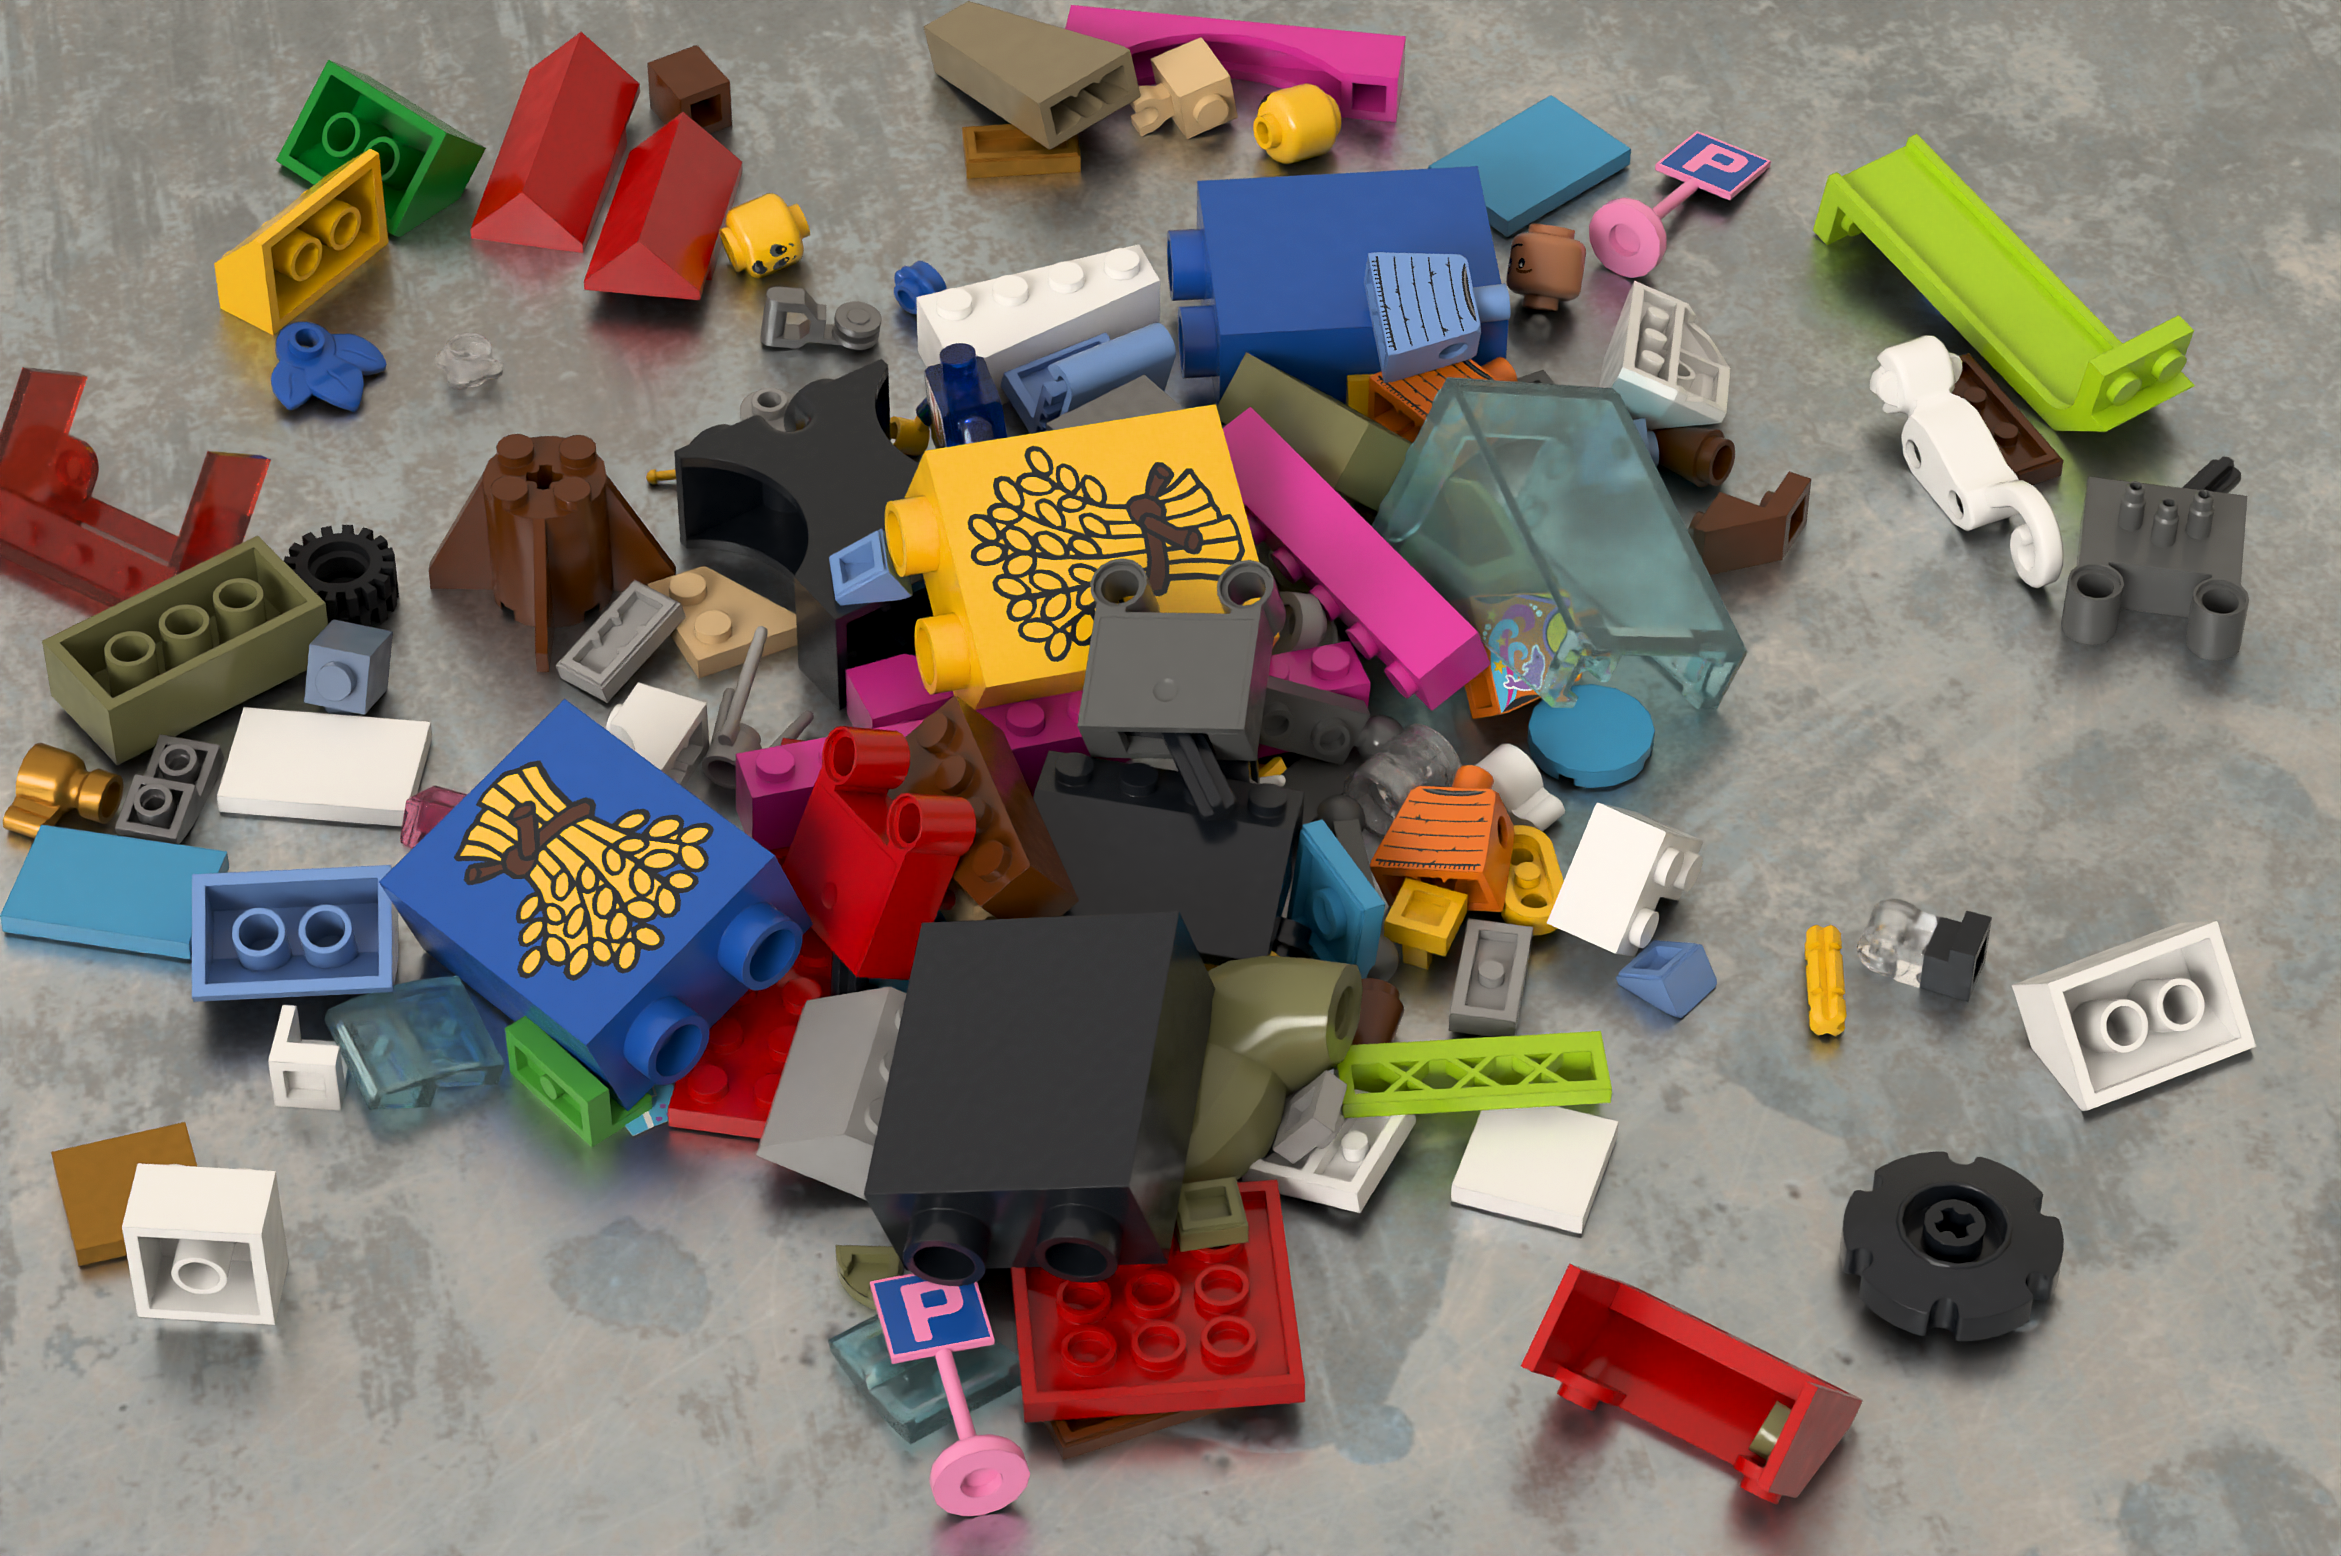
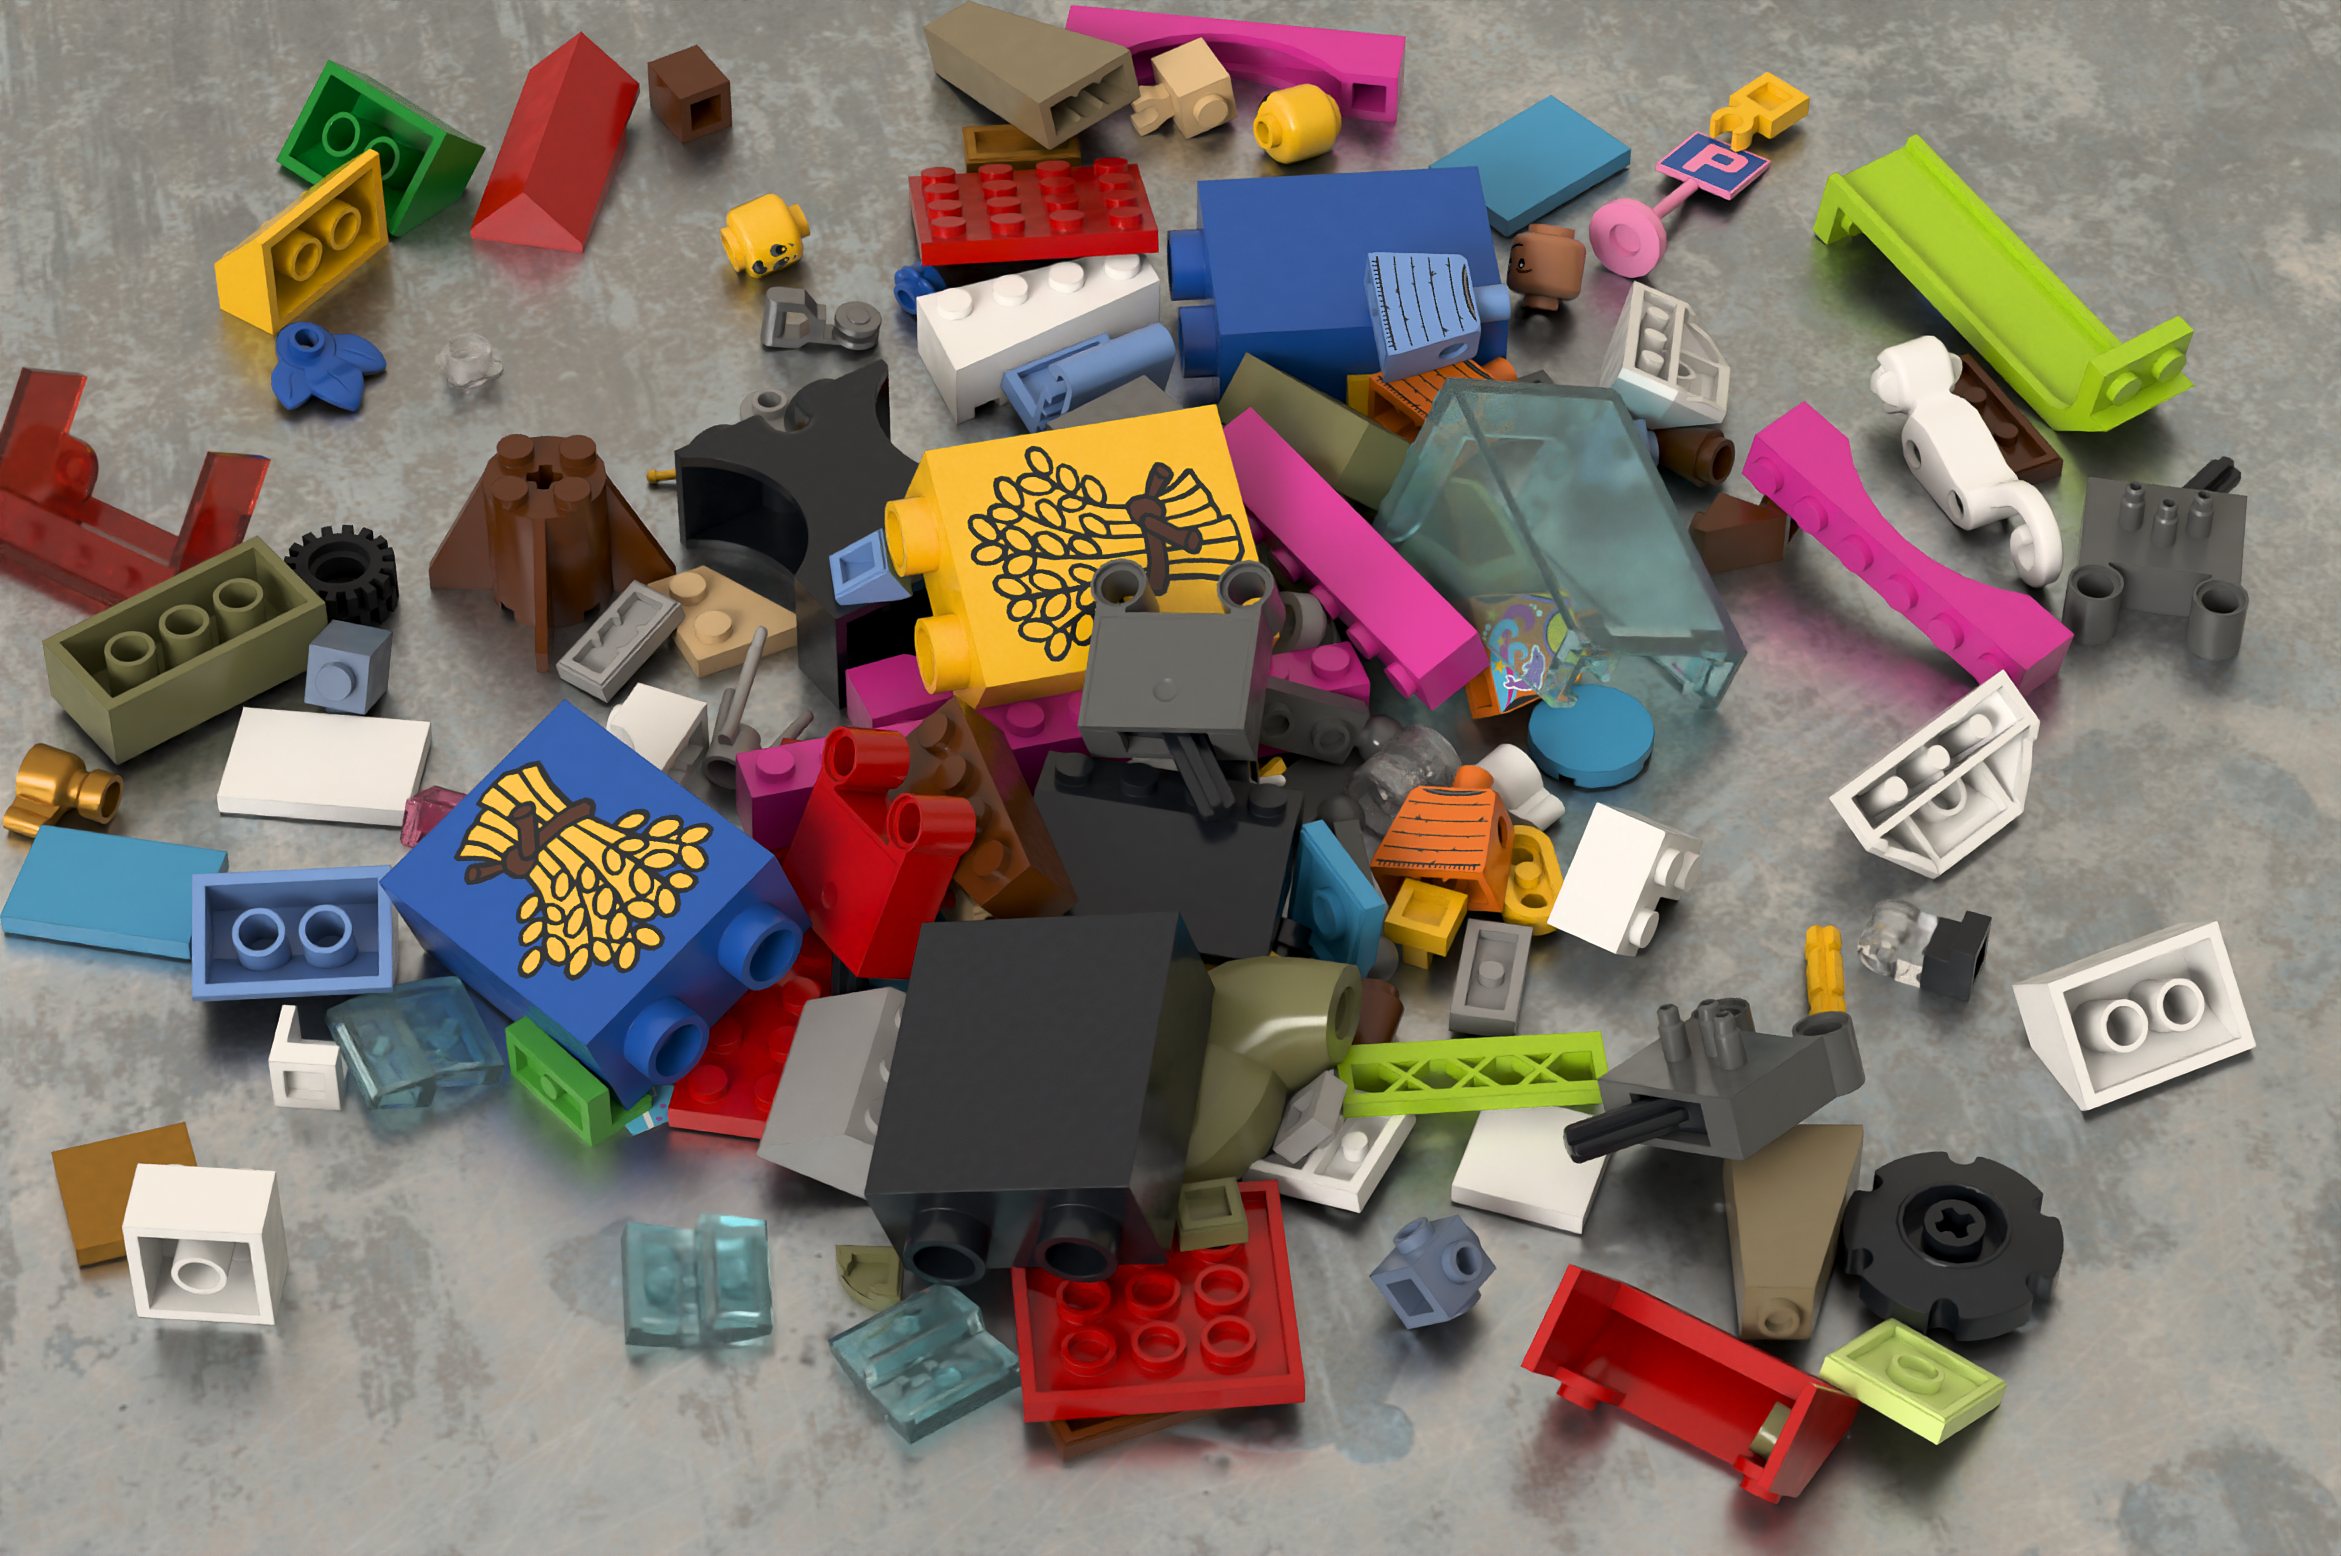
flat silver slope [115,734,224,844] -> none
red slope [584,112,743,300] -> none
bright pink piece [870,1273,1030,1516] -> none
clear blue torso [890,343,1007,456] -> none
medium blue slope [1615,940,1717,1018] -> none
none -> clear light blue slope [621,1212,774,1347]
none -> red plate [908,157,1159,266]
none -> sand blue brick [1370,1215,1497,1329]
none -> dark grey piece [1563,998,1865,1164]
none -> yellow plate [1709,71,1810,152]
none -> dark tan slope [1723,1124,1864,1340]
none -> dark pink arch [1741,401,2075,698]
none -> yellowish green tile [1818,1318,2008,1445]
none -> white wedge [1829,669,2040,879]

